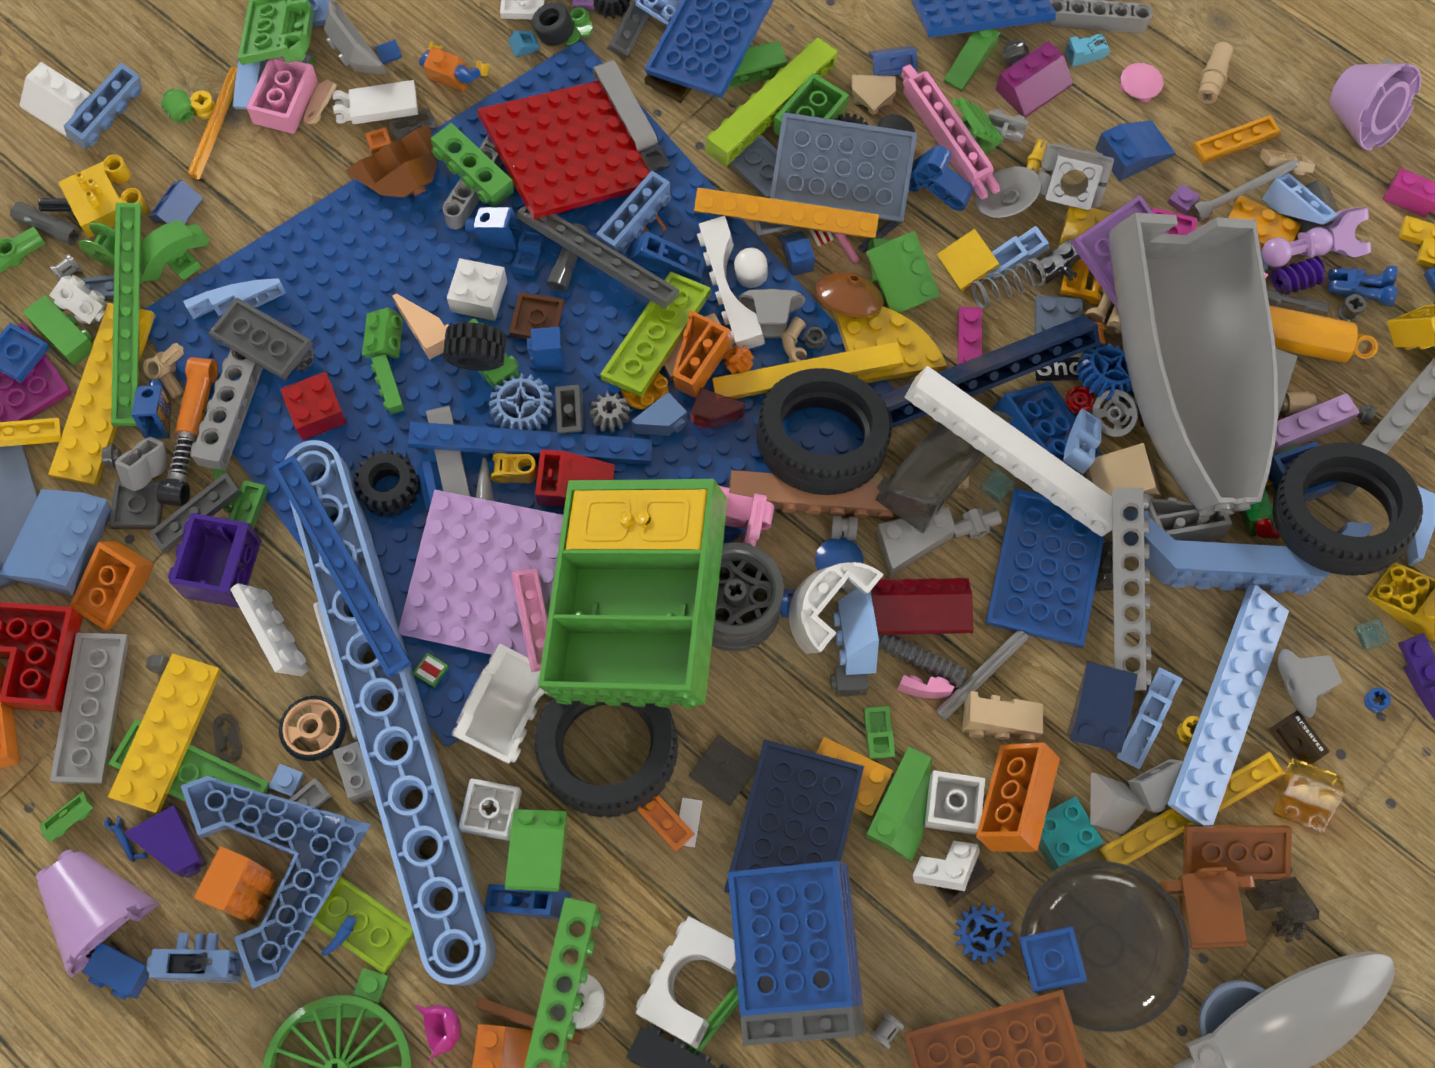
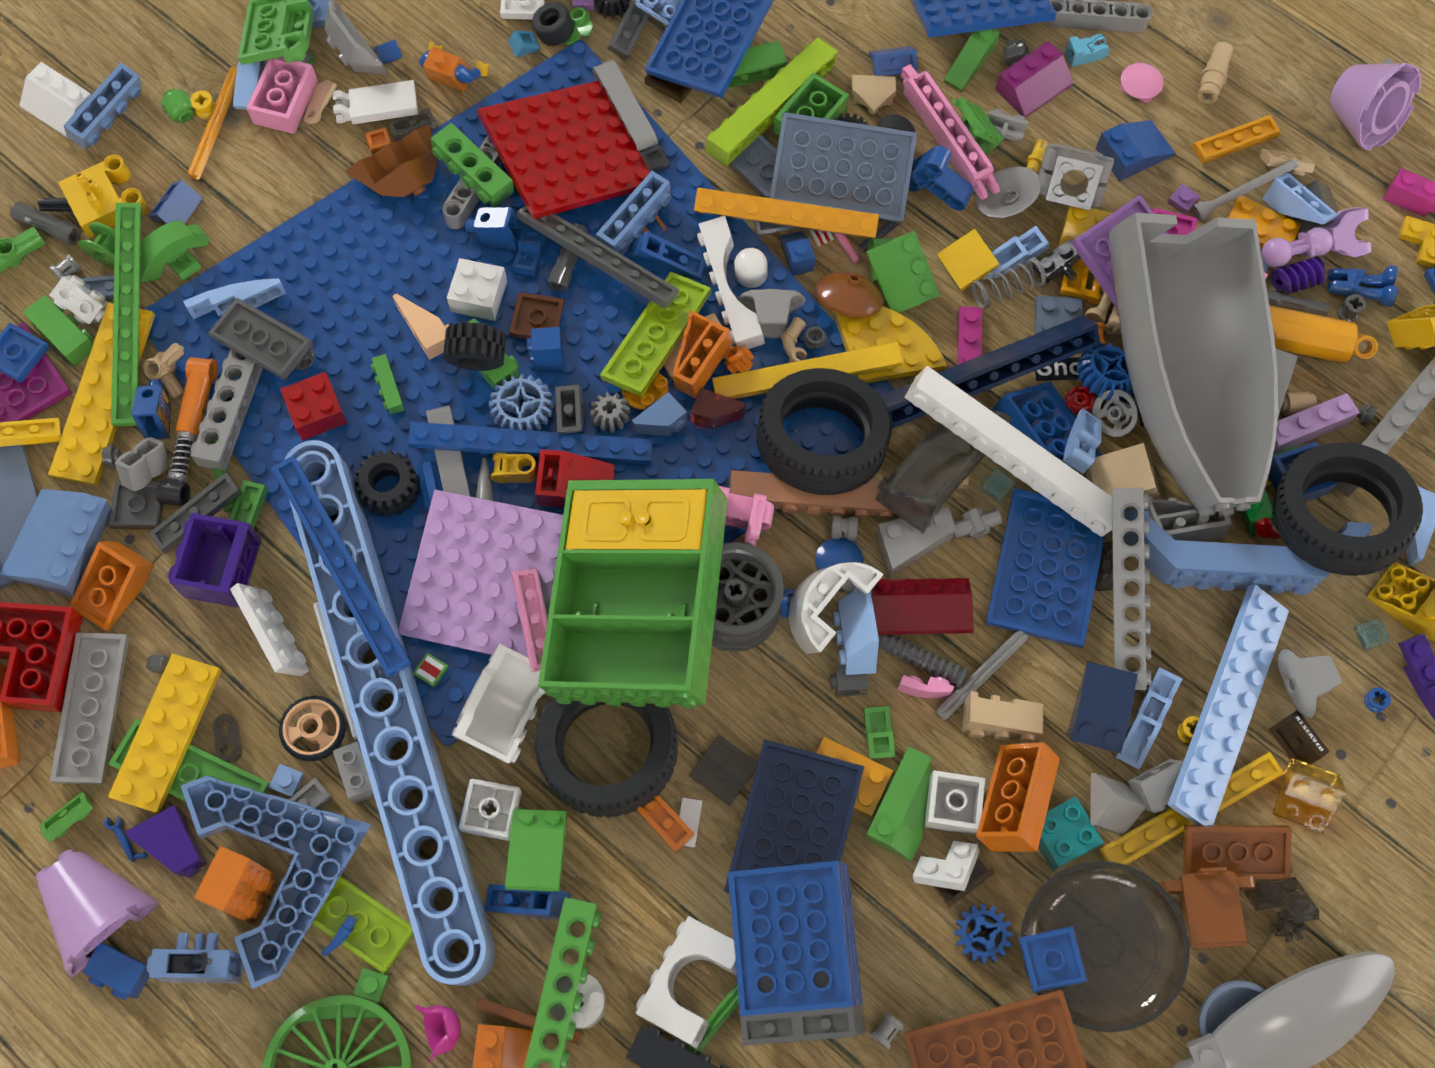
bright green bracket [362,307,403,359] -> none

